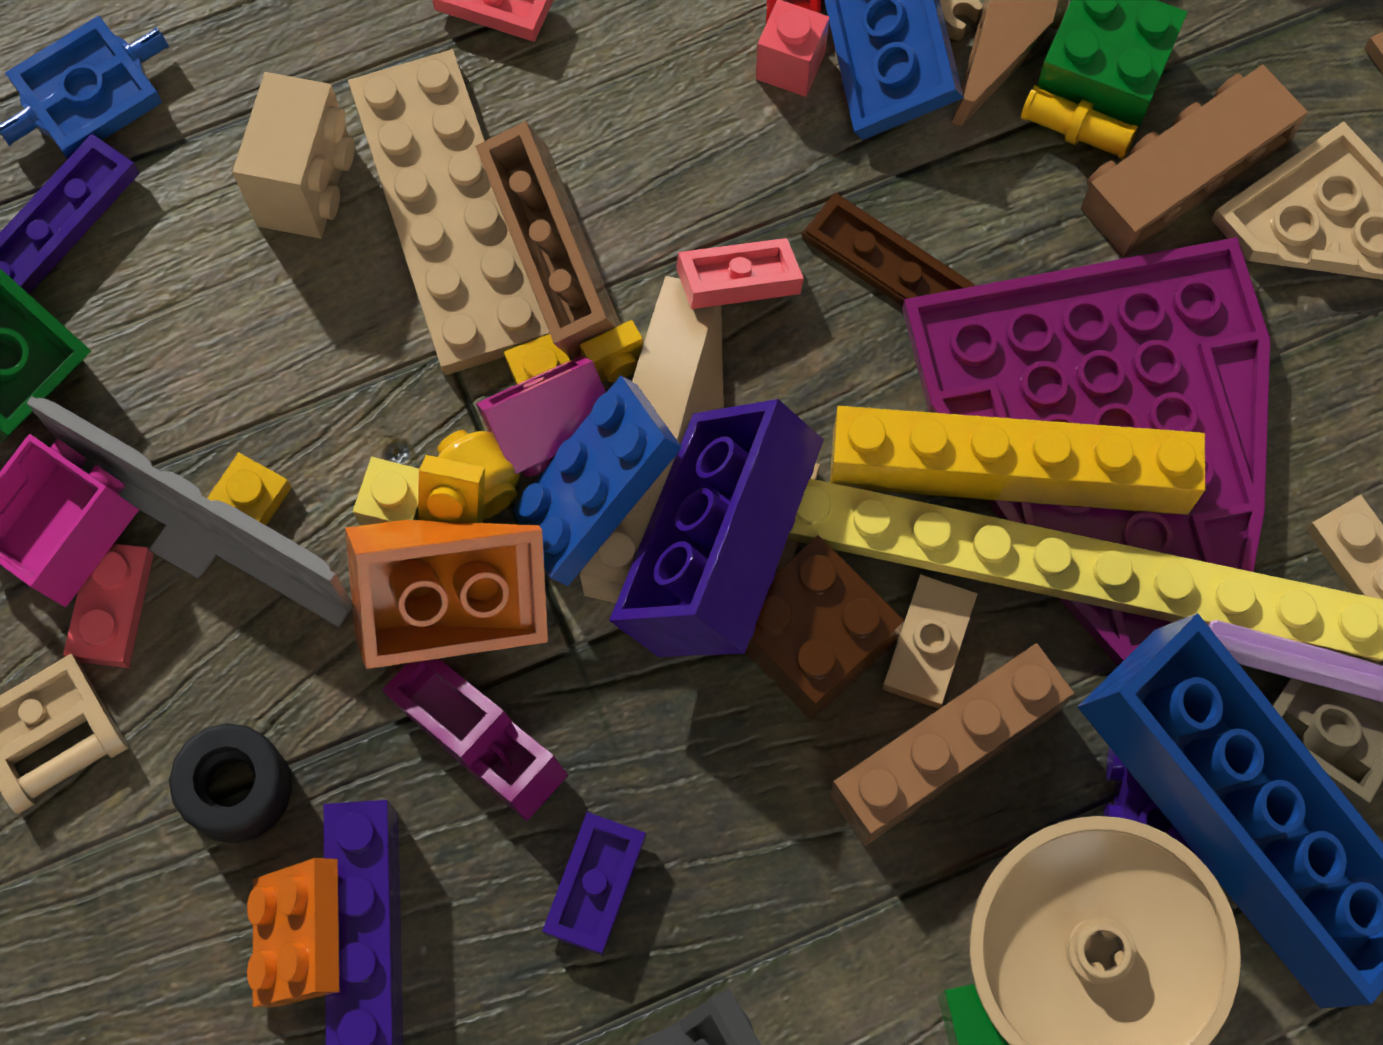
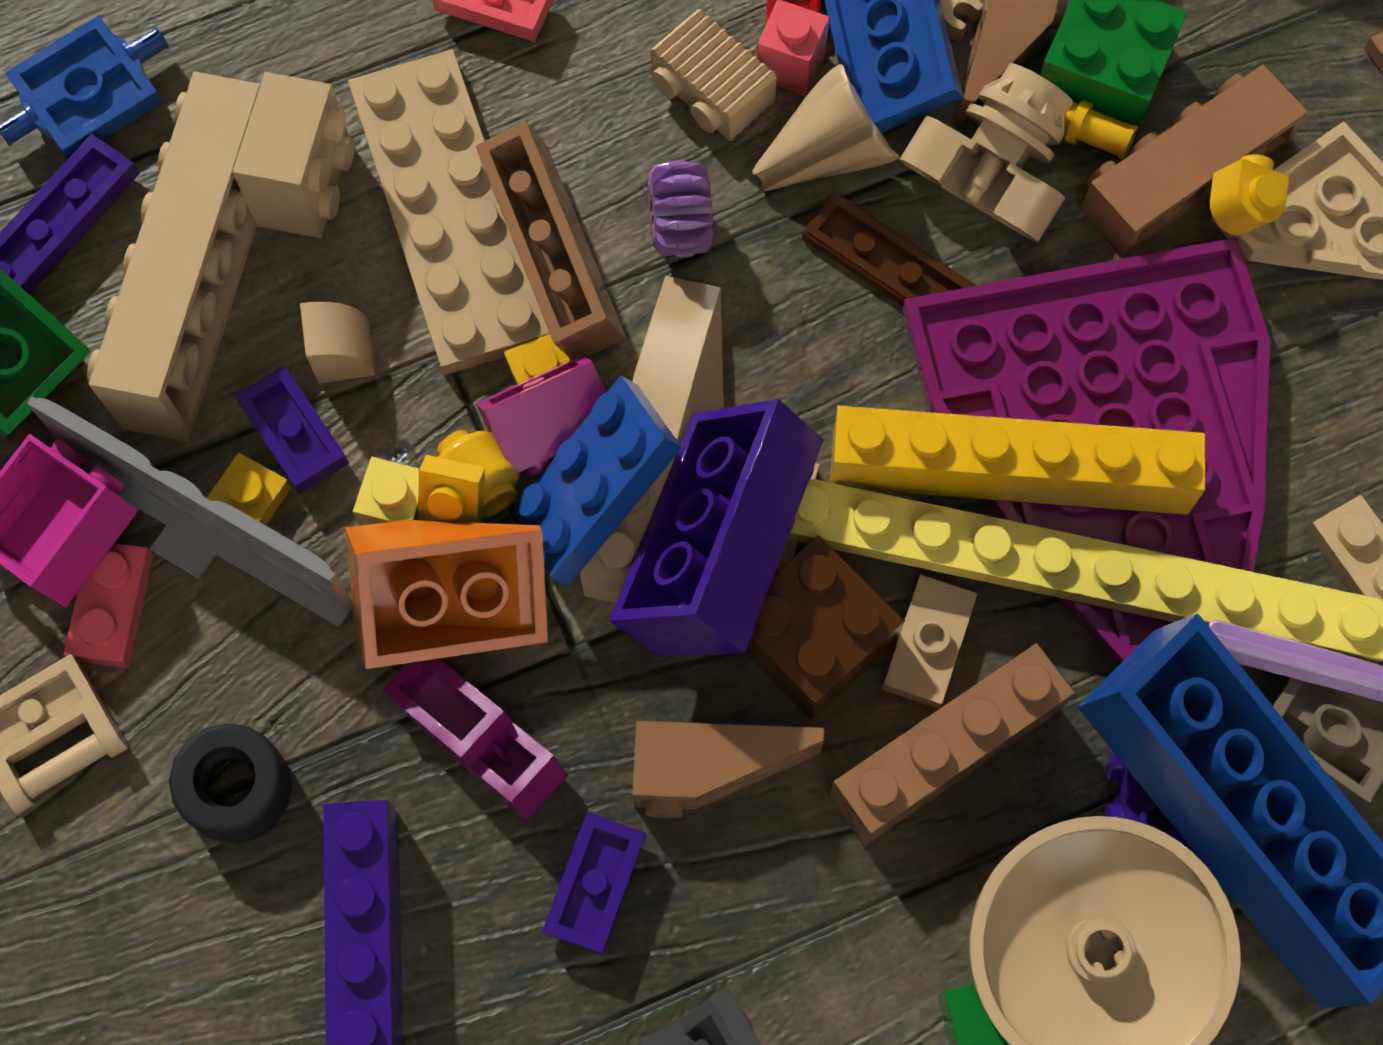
orange plate [247,858,339,1007] -> none
yellow plate [580,320,643,382] -> none
coral plate [676,238,804,309] -> none
none -> tan brick [87,71,260,442]
none -> dark purple plate [235,366,349,495]
none -> tan brick [300,302,376,384]
none -> medium nougat slope [632,721,824,818]
none -> medium lavender gear [648,160,714,258]
none -> tan brick [651,9,777,141]
none -> tan hat [752,64,899,191]
none -> tan beam [899,63,1073,243]
none -> yellow plate [1210,155,1289,235]

